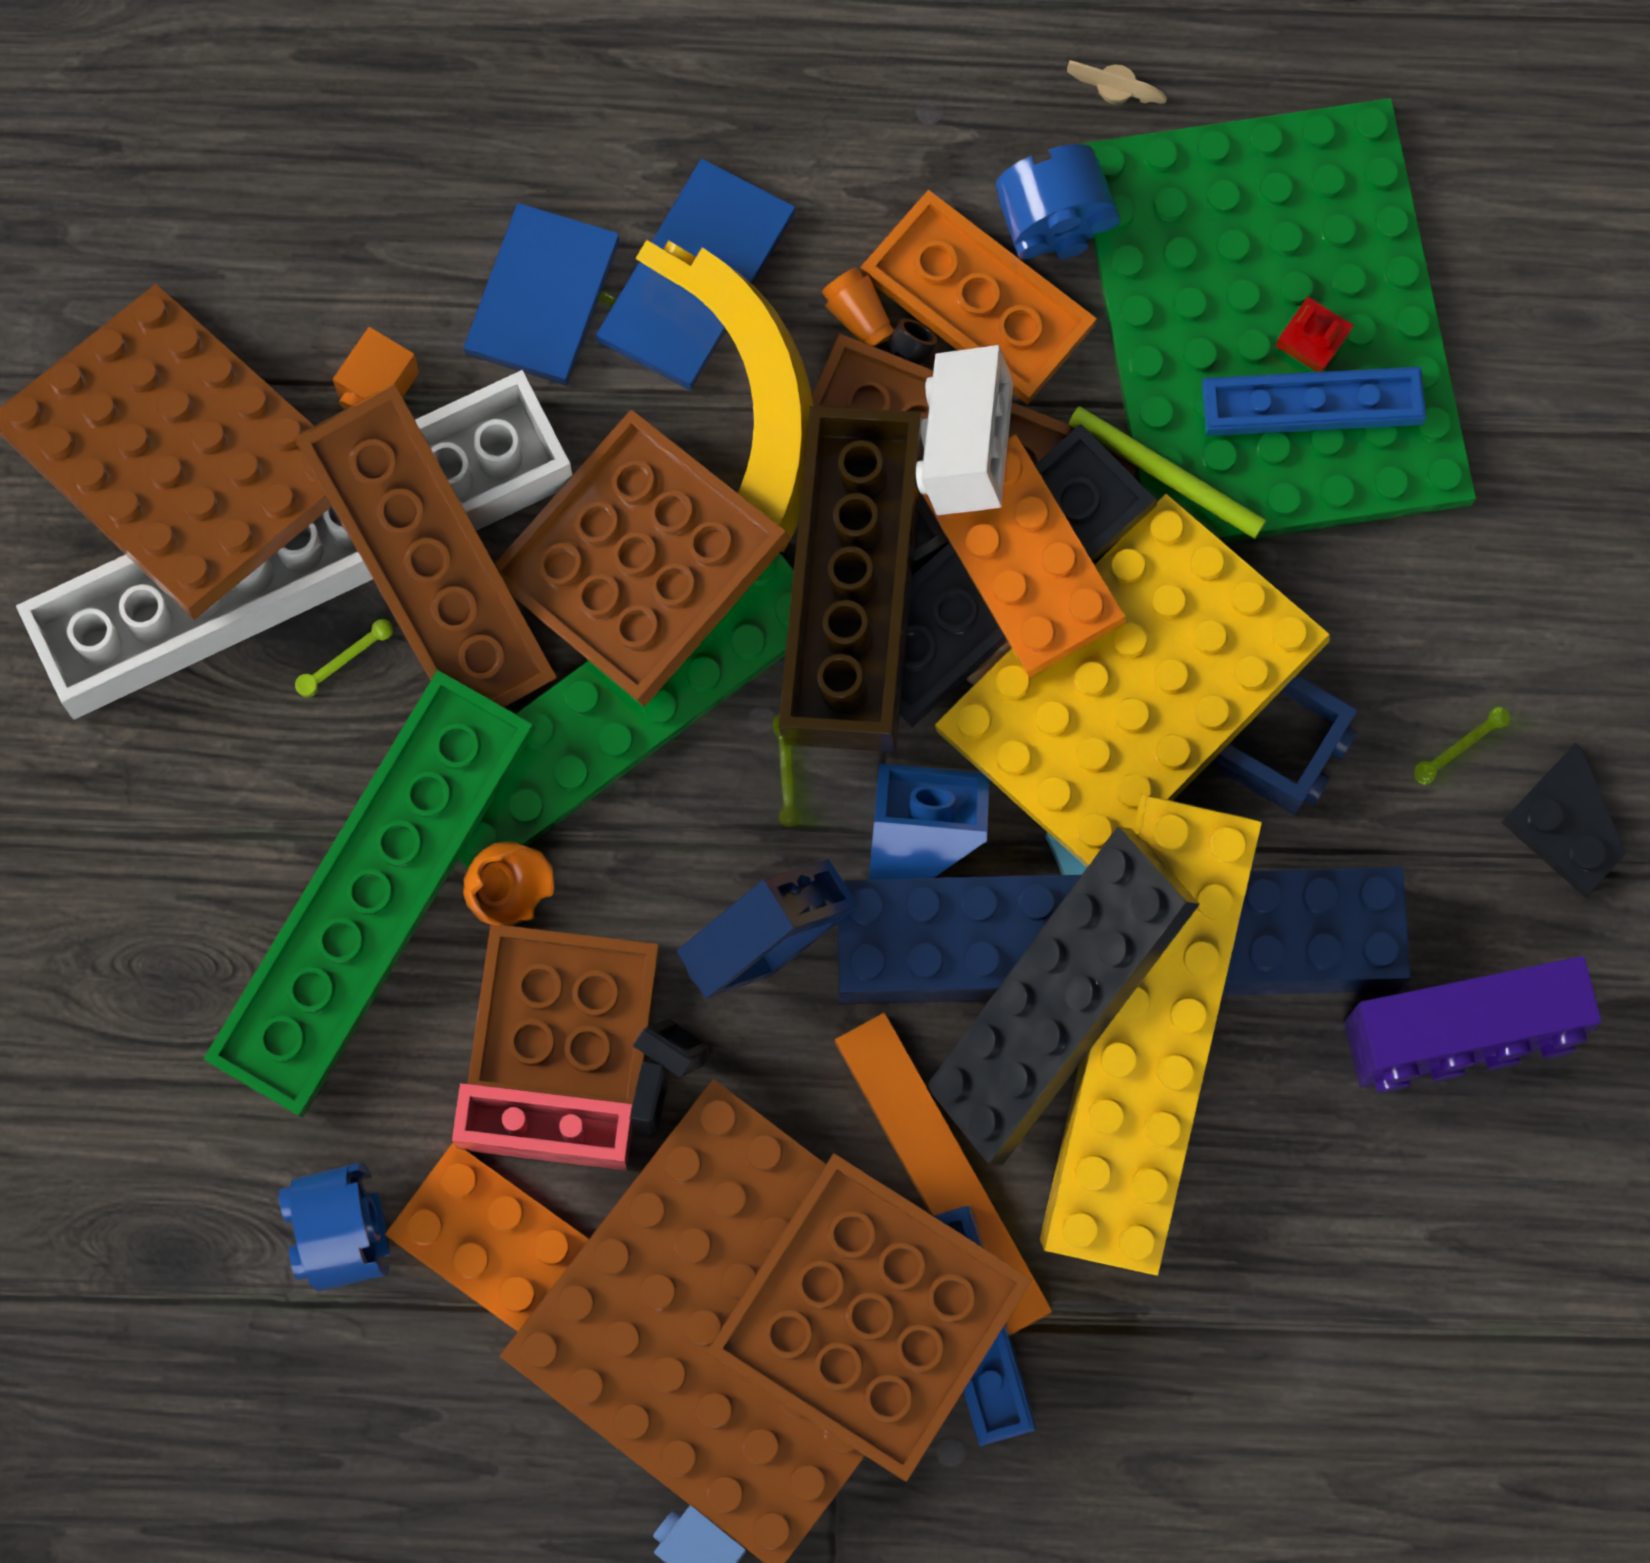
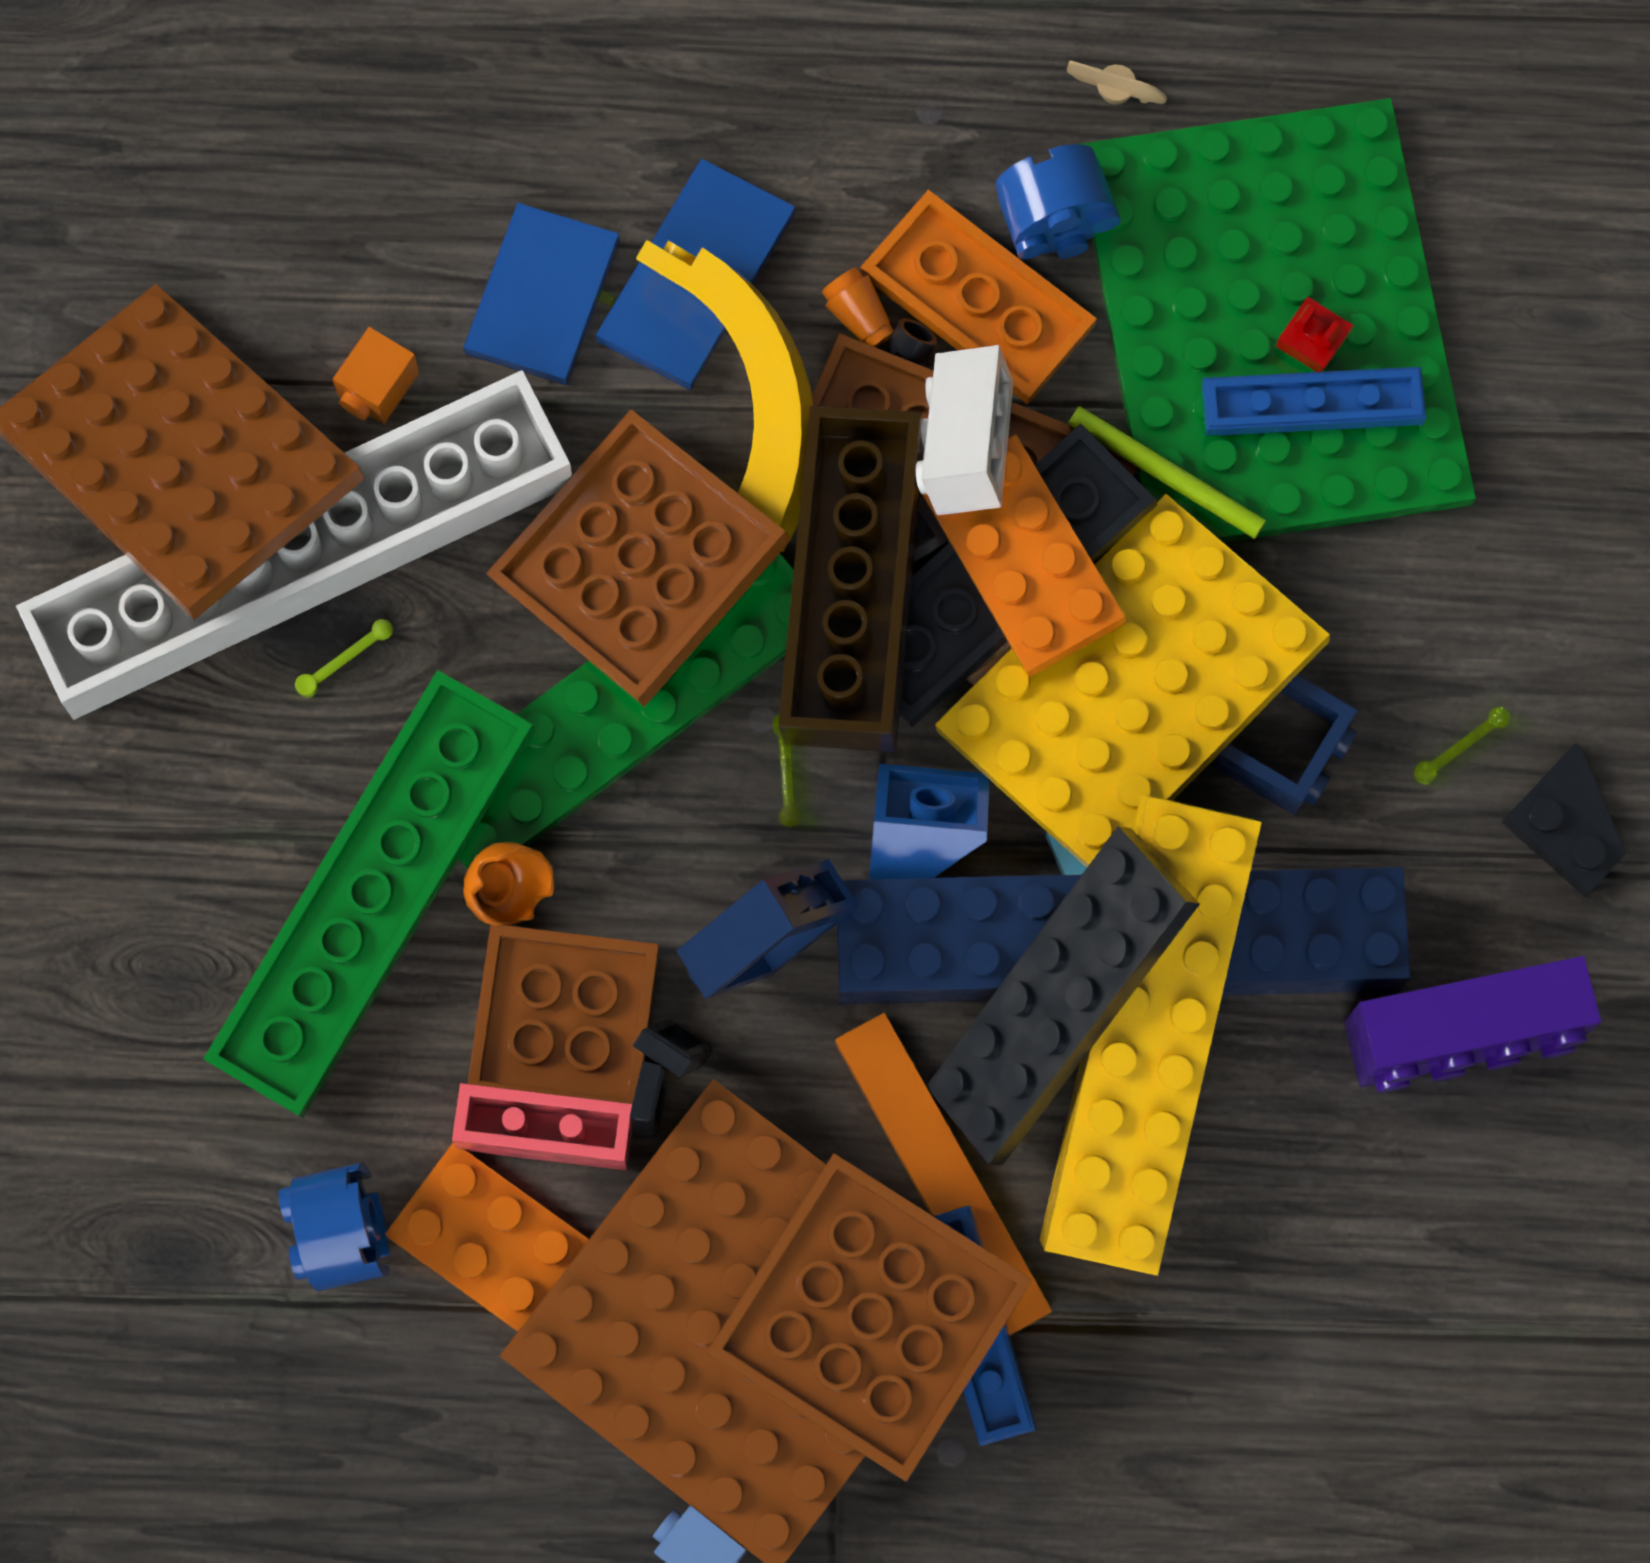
dark orange plate [294,383,557,707] -> none

